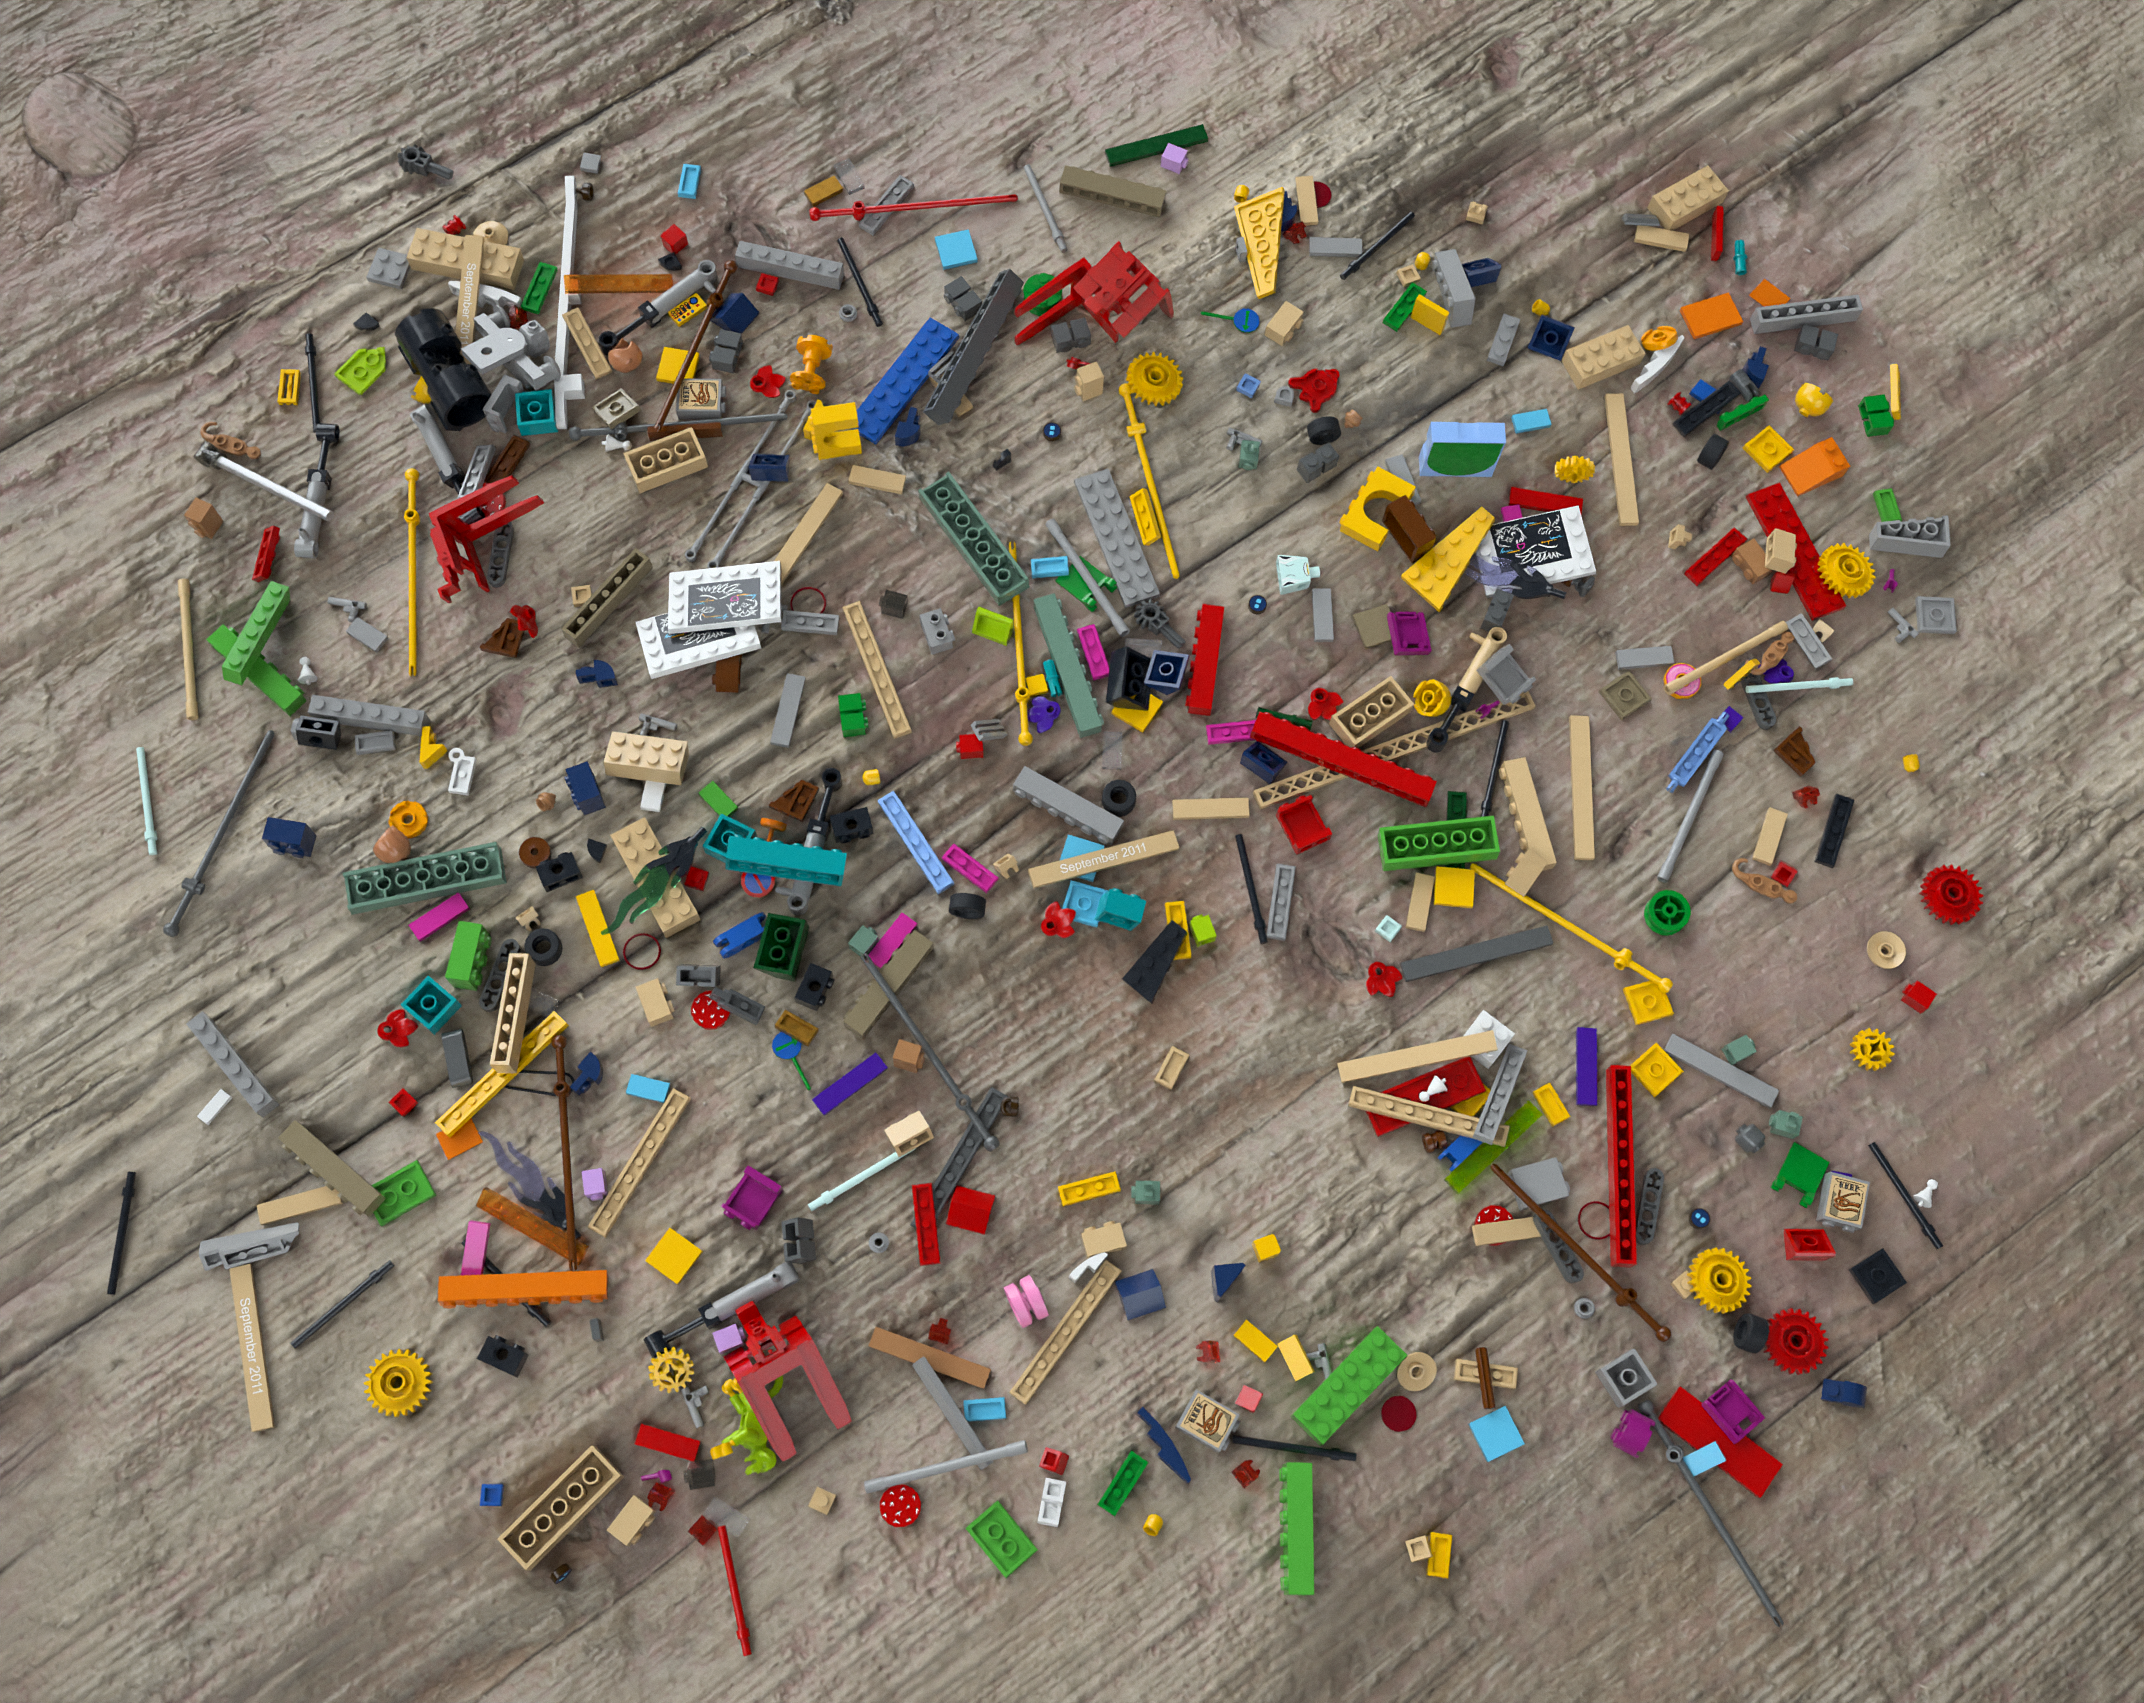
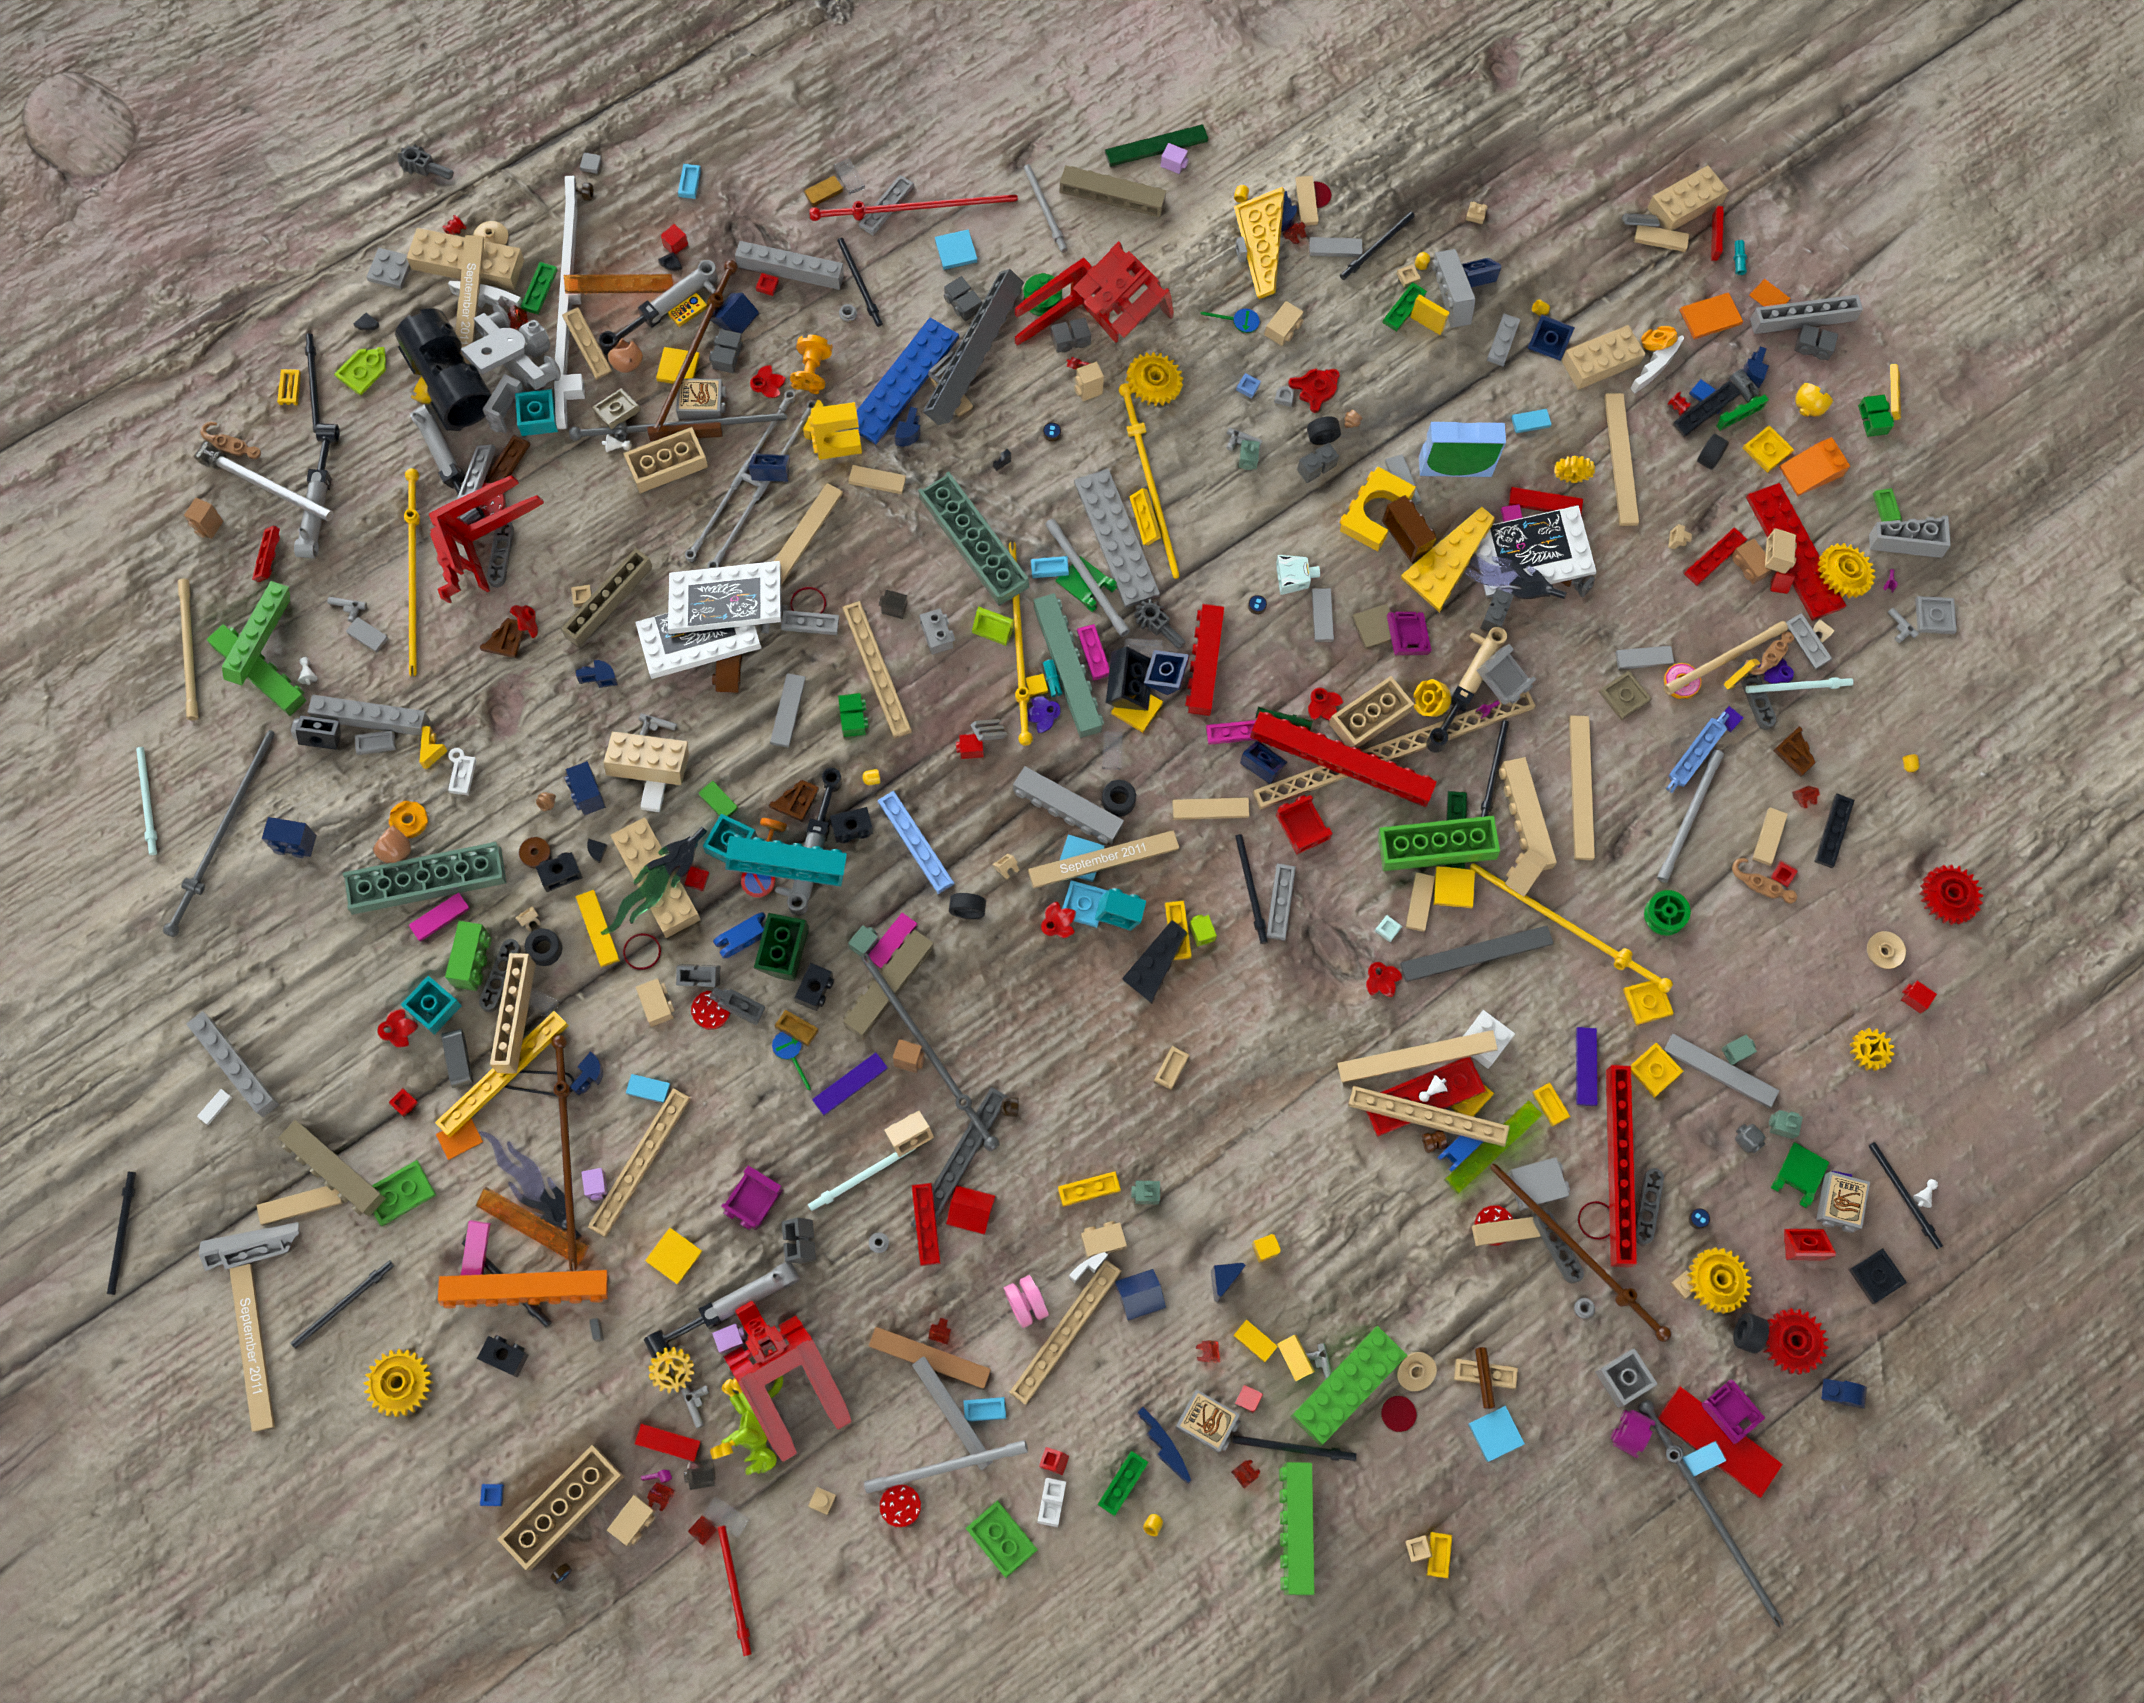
dark pink tile [942,844,999,894] -> none
light grey plate [1473,1044,1528,1145] -> none

